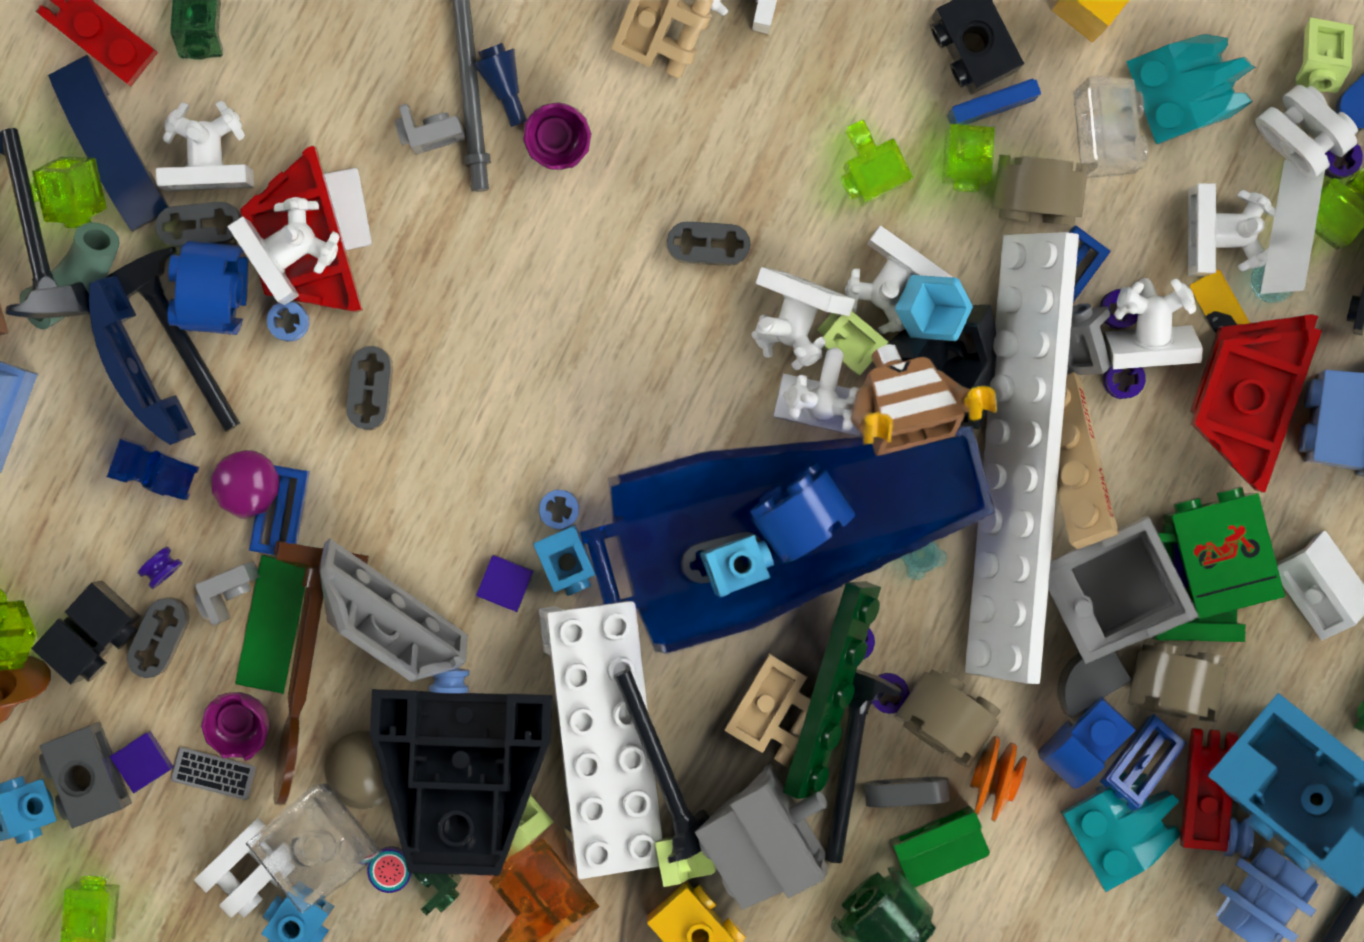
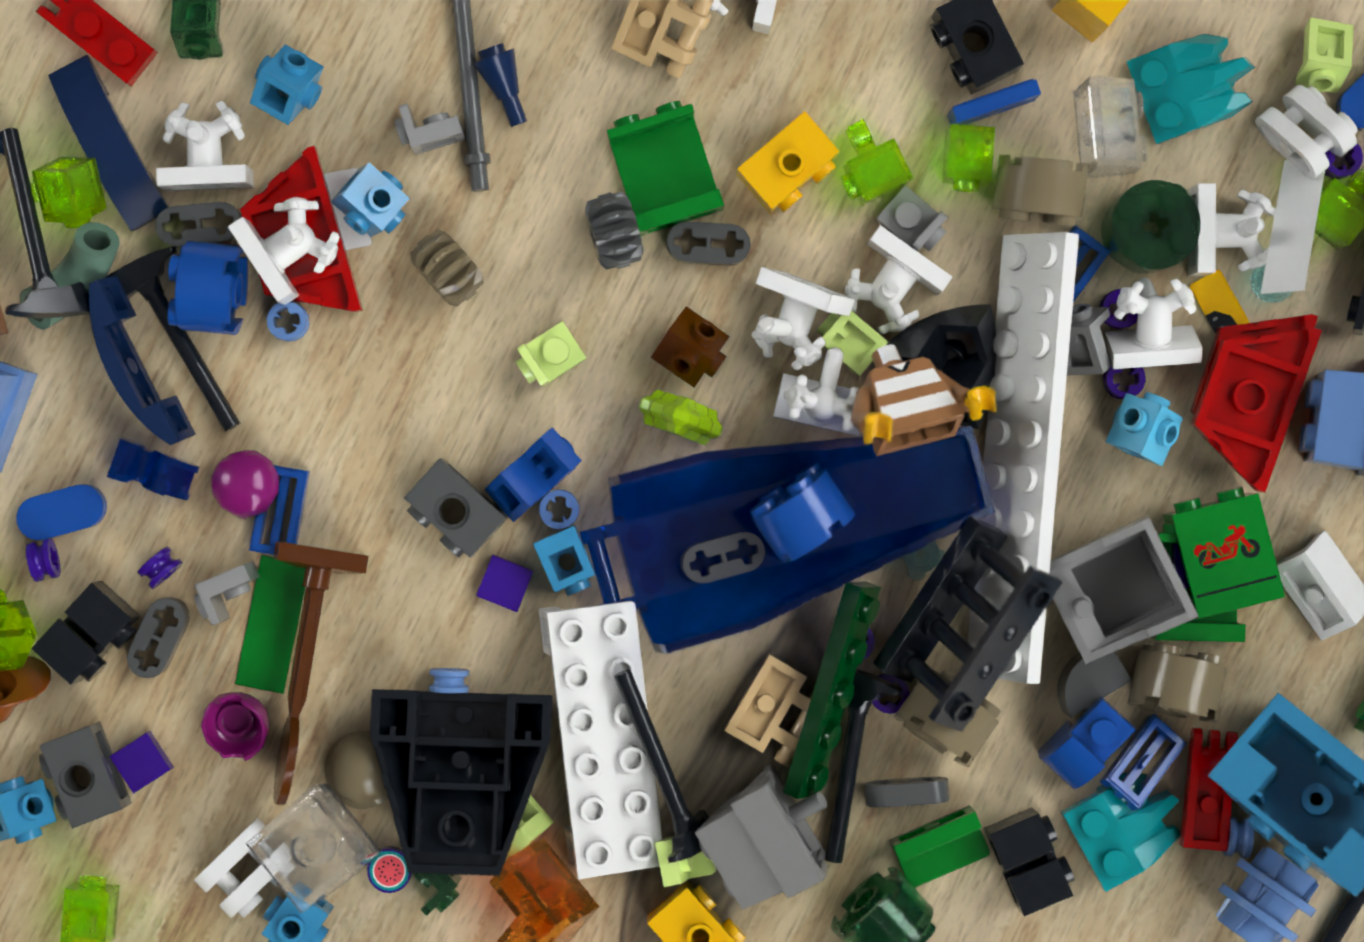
sticker [171,748,255,800] -> none
light grey wedge [320,538,468,682] -> none
dark grey beam [346,346,393,430] -> none
magenta hair [523,102,592,170] -> none
medium azure brick [700,535,774,597] -> none
medium azure panel [895,275,973,341] -> none
orange piece [970,736,1027,822] -> none
tan plate [1057,372,1119,550] -> none
none -> blue tile [16,484,107,540]
none -> dark purple bush [26,539,61,582]
none -> dark azure brick [250,44,324,125]
none -> dark azure brick [331,162,410,237]
none -> dark grey brick [404,458,509,558]
none -> dark tan gear [410,229,484,307]
none -> blue brick [484,427,582,522]
none -> yellowish green bracket [515,321,587,387]
none -> dark grey gear [585,191,643,270]
none -> green panel [607,101,724,237]
none -> lime rock [638,389,724,446]
none -> reddish brown brick [650,306,730,388]
none -> yellow brick [736,111,840,214]
none -> black fence [873,515,1063,732]
none -> light grey bracket [875,185,948,252]
none -> black piece [984,808,1075,917]
none -> clear green brick [1101,180,1201,274]
none -> medium azure brick [1105,392,1183,466]

